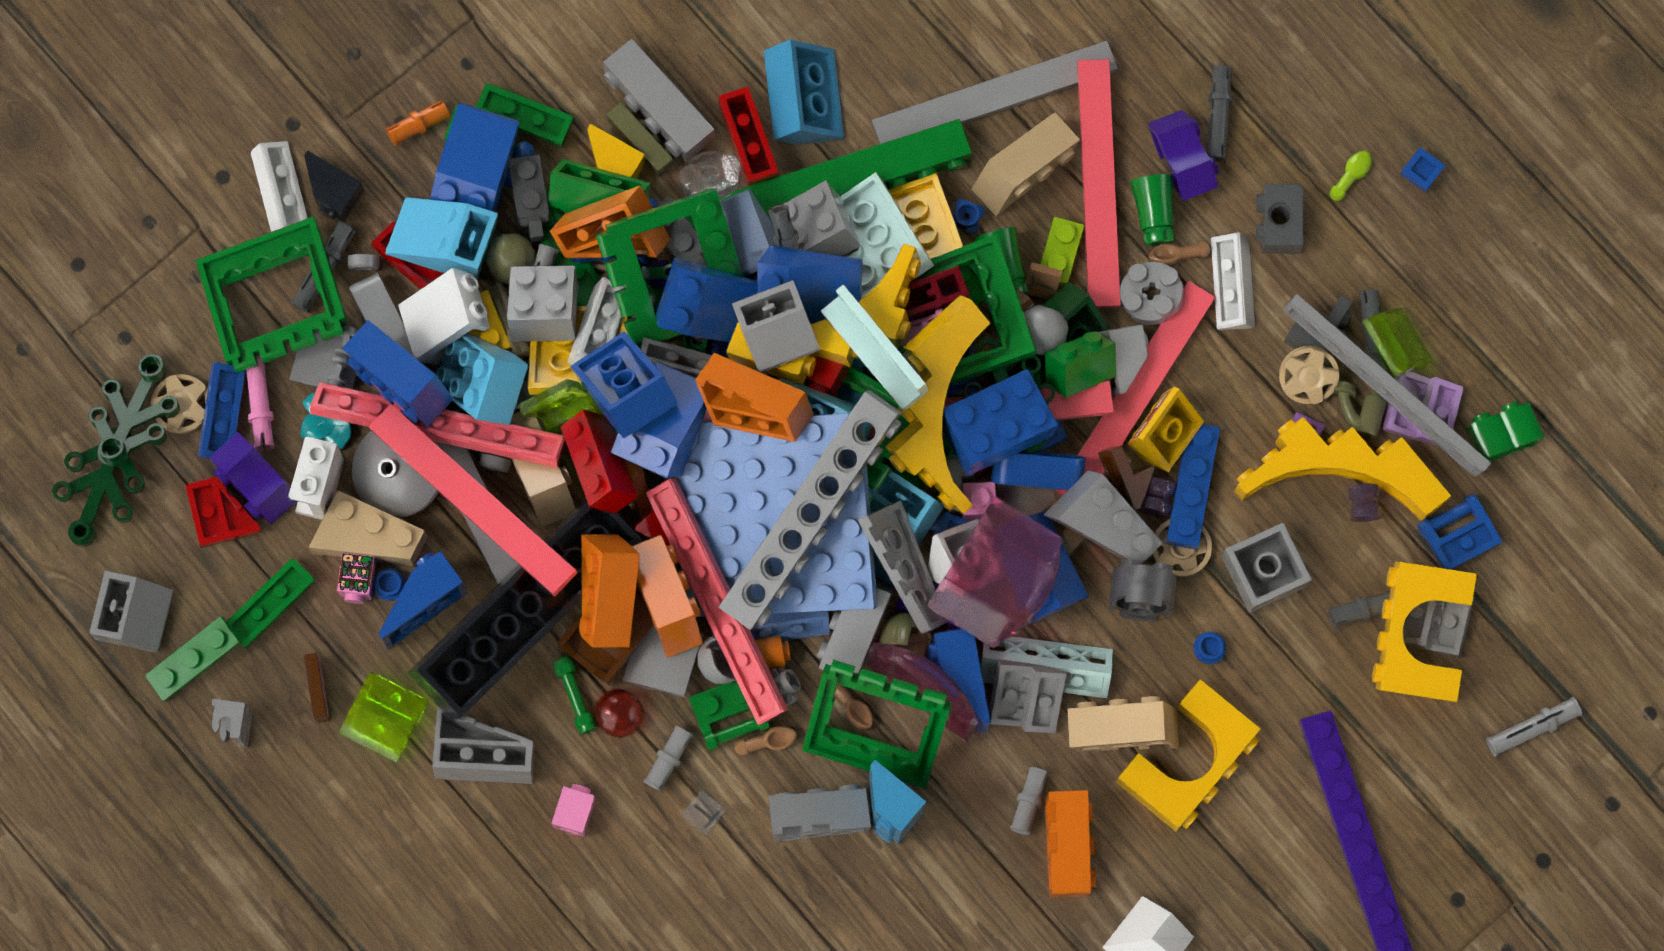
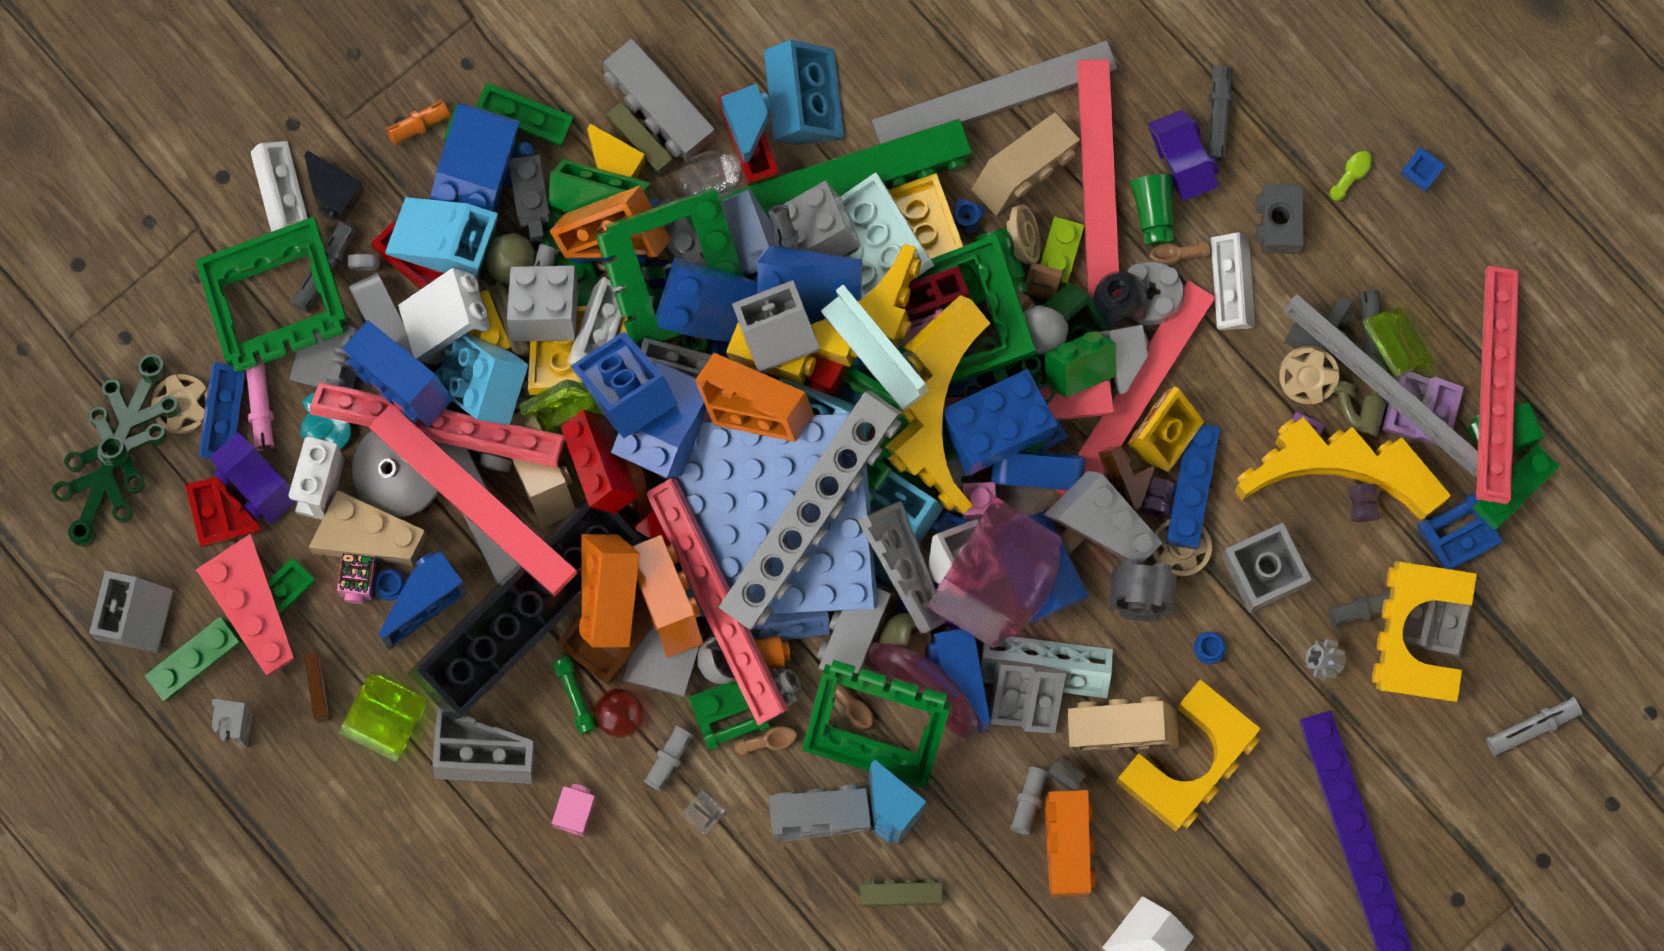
none -> coral wing [196,534,295,677]
none -> dark azure slope [721,84,772,163]
none -> olive piece [860,879,942,907]
none -> tan wheel [1007,205,1041,264]
none -> dark grey slope [1047,756,1087,791]
none -> black piece [1093,271,1148,327]
none -> light grey gear [1306,639,1346,680]
none -> green plate [1472,444,1560,530]
none -> coral tile [1476,265,1519,504]

